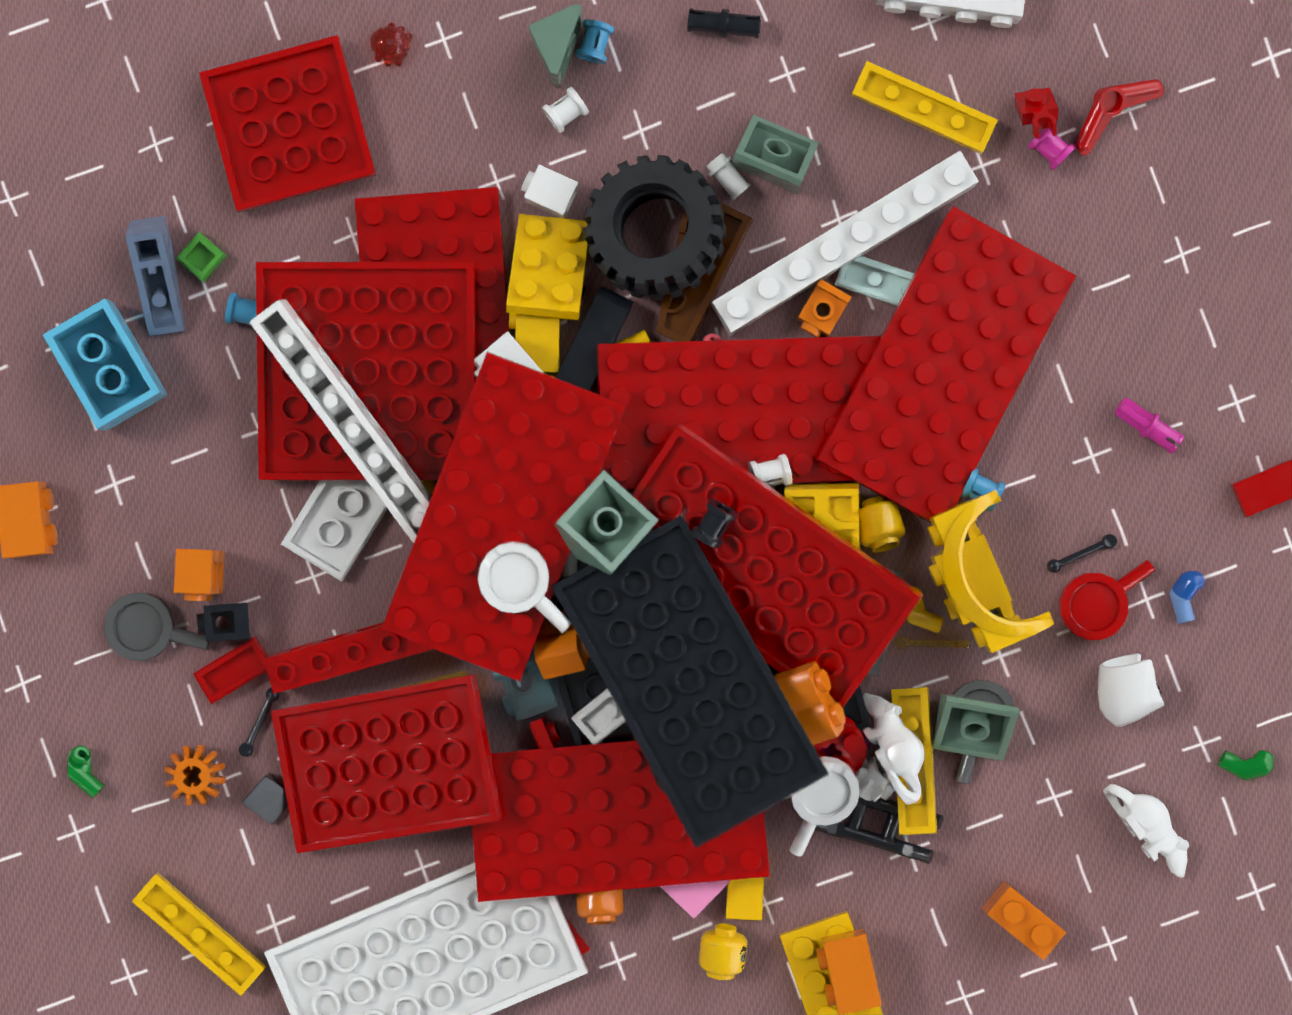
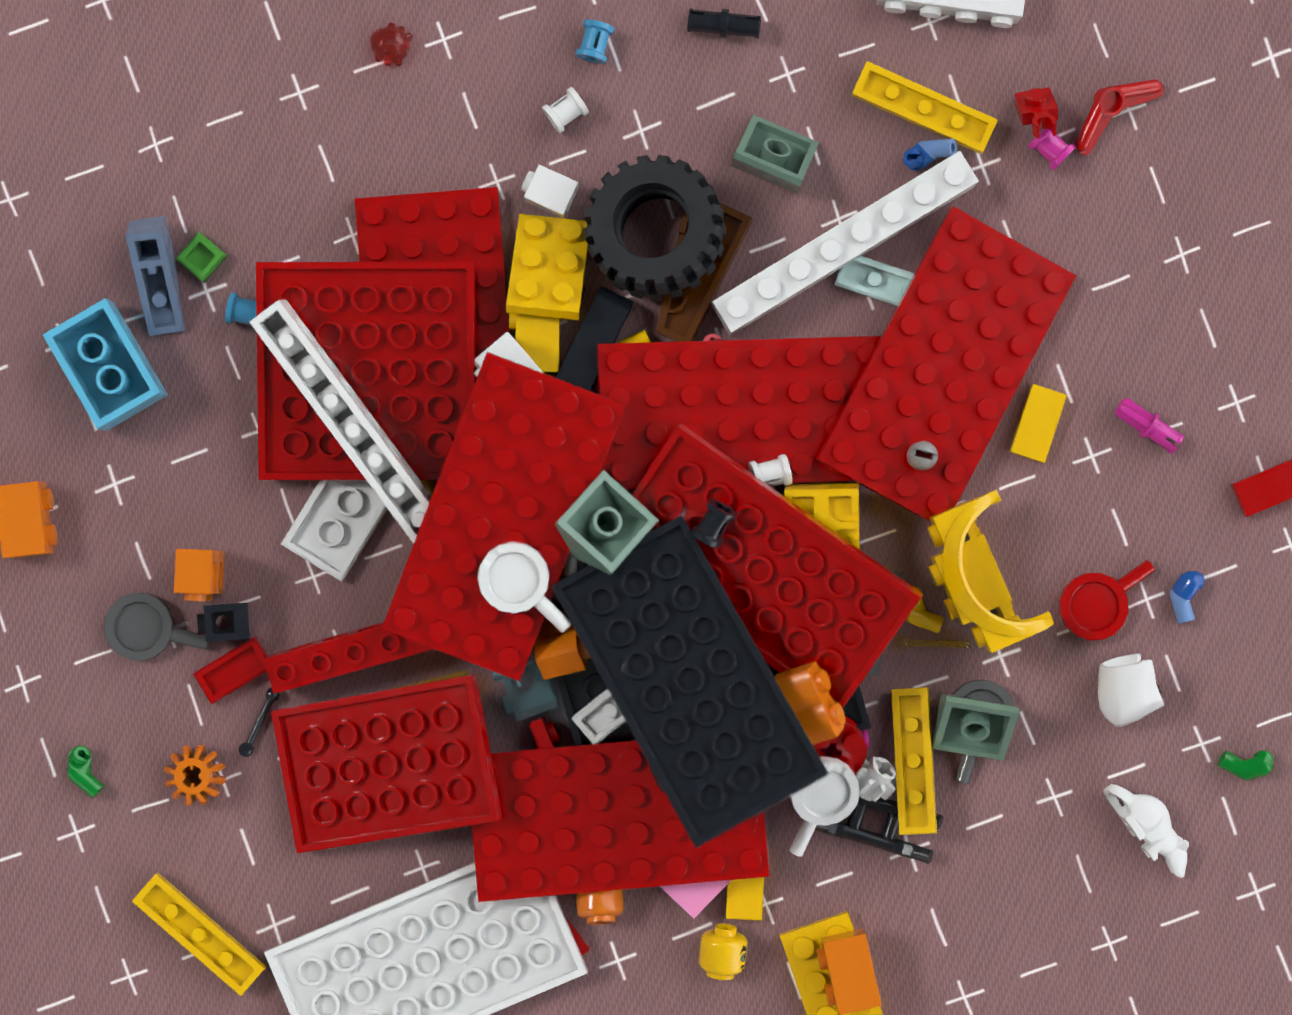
red plate [199,35,377,213] -> none
black slope [242,773,288,824] -> none
sand green slope [528,4,584,89] -> none
white pin [706,153,751,200] -> none
orange brick [797,279,851,338] -> none
yellow head [859,496,905,553] -> none
white animal [863,693,925,805] -> none
dark azure bush [961,468,1006,512] -> none
orange brick [981,881,1067,961] -> none
black hinge [1047,534,1117,573] -> none
none -> arm [903,139,957,171]
none -> light grey hinge [907,441,938,470]
none -> yellow tile [1009,384,1067,463]

